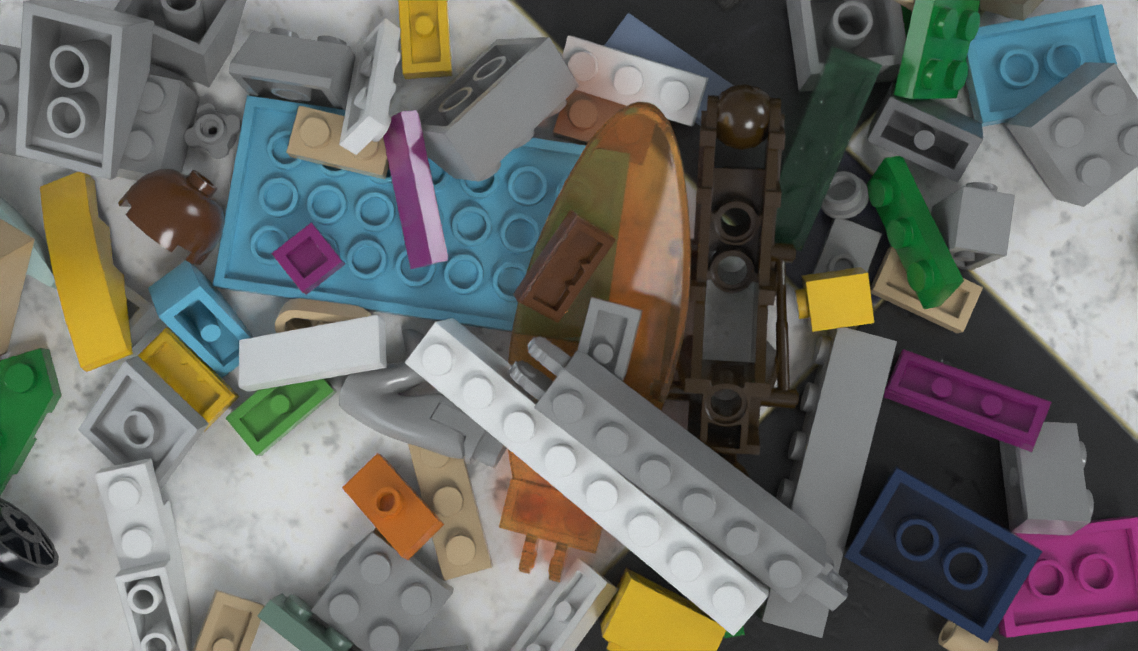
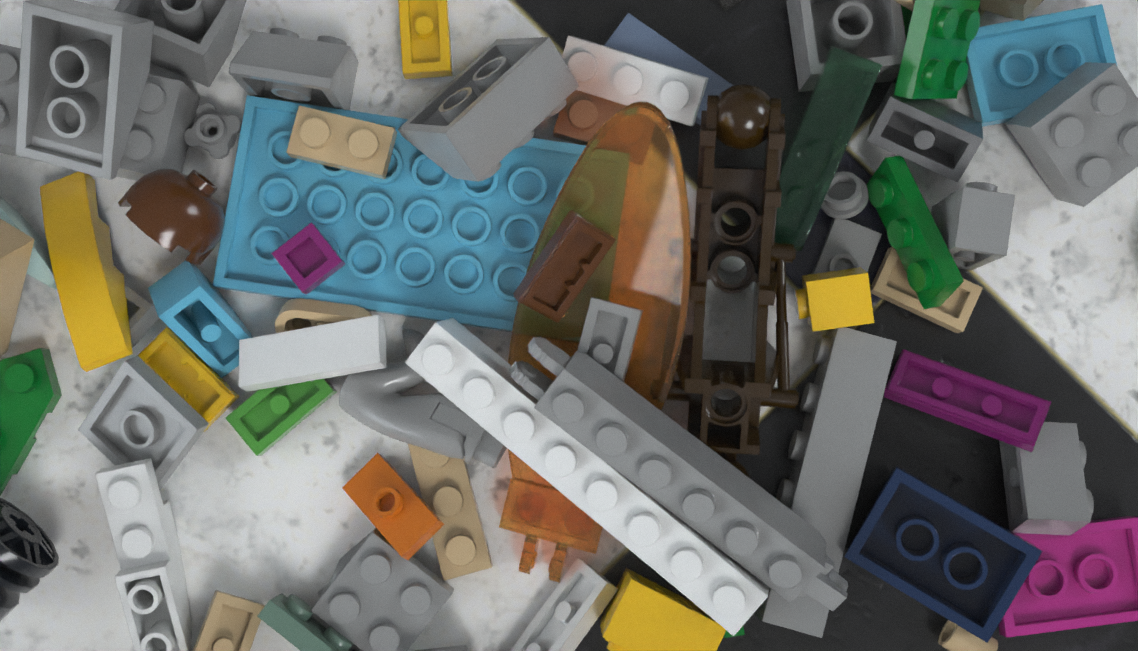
white plate [339,19,401,155] -> none
magenta tile [383,110,448,269] -> none

